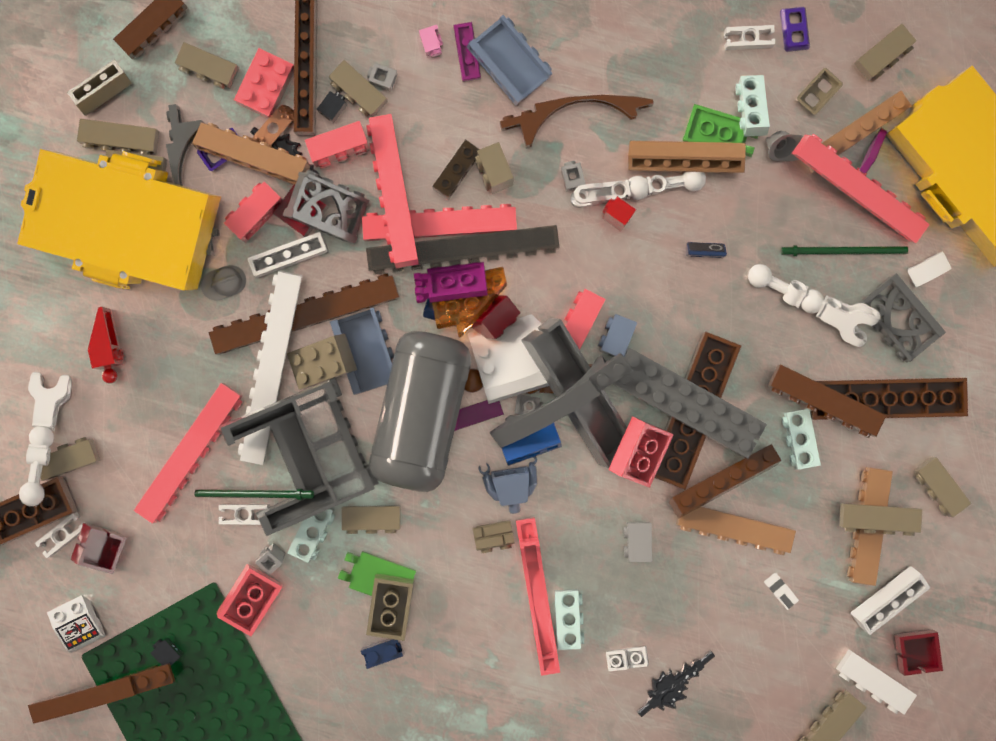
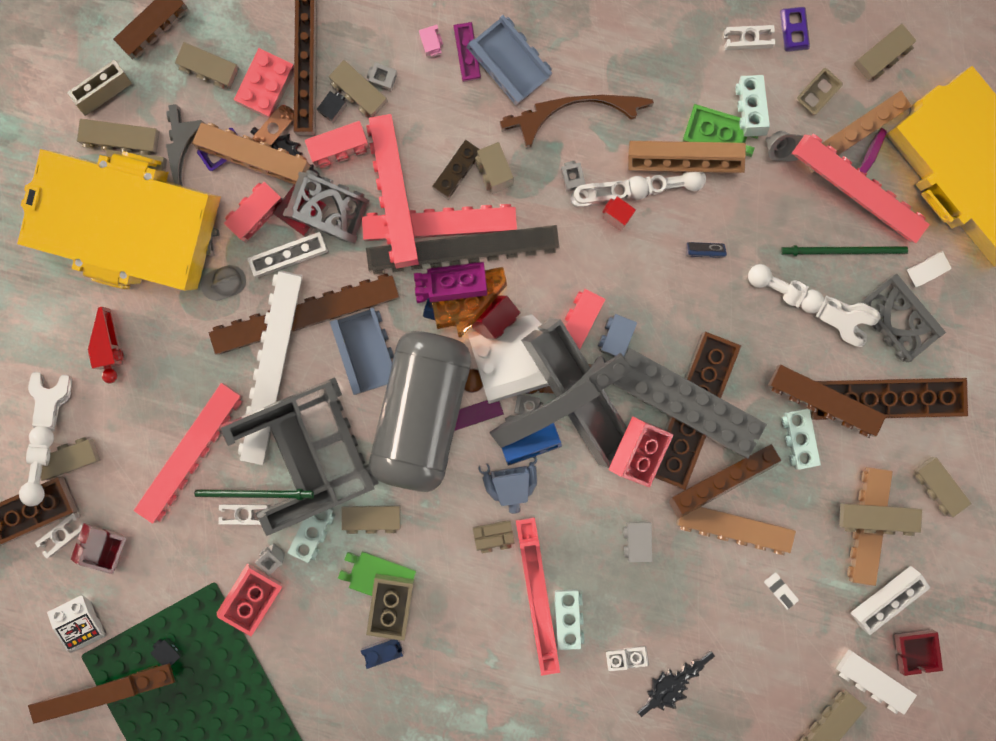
dark tan brick [287,334,357,390] -> none

